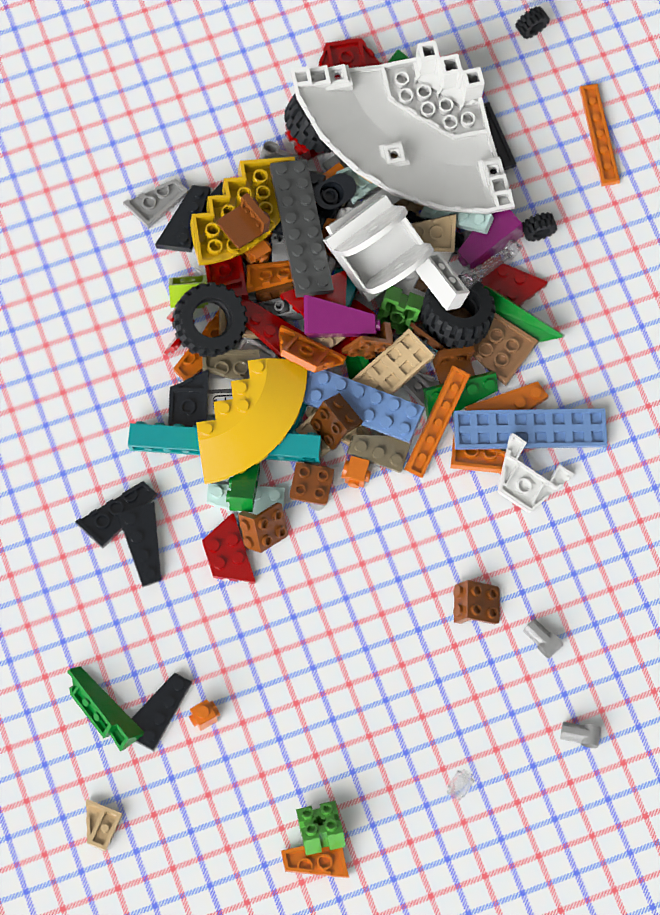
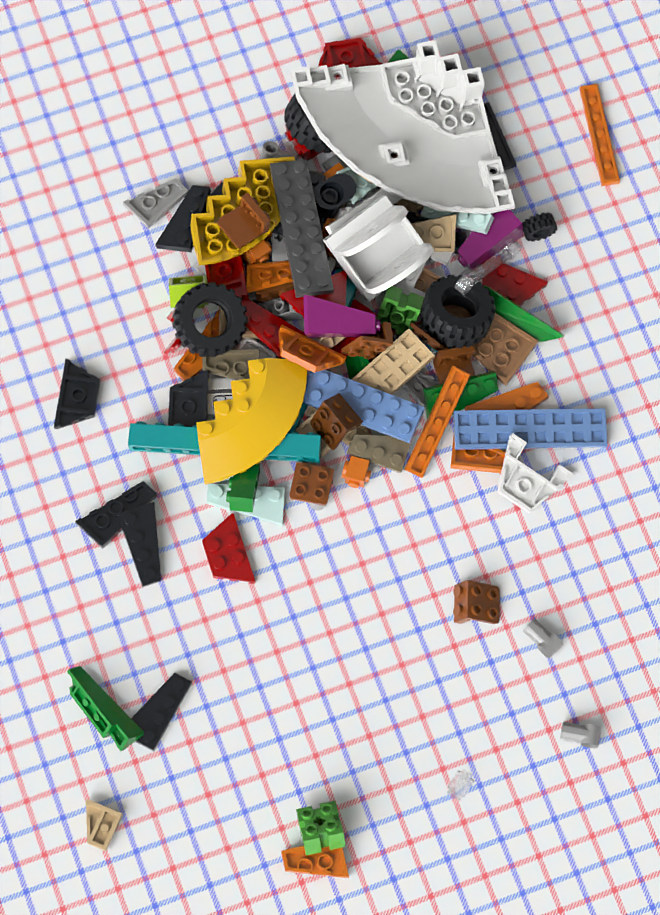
orange brick [189,699,220,731] -> none
dark orange bracket [238,502,288,553] -> none
white brick [415,252,470,310] -> none
black tyre [515,6,550,39] -> none
none -> black wing [54,358,101,429]

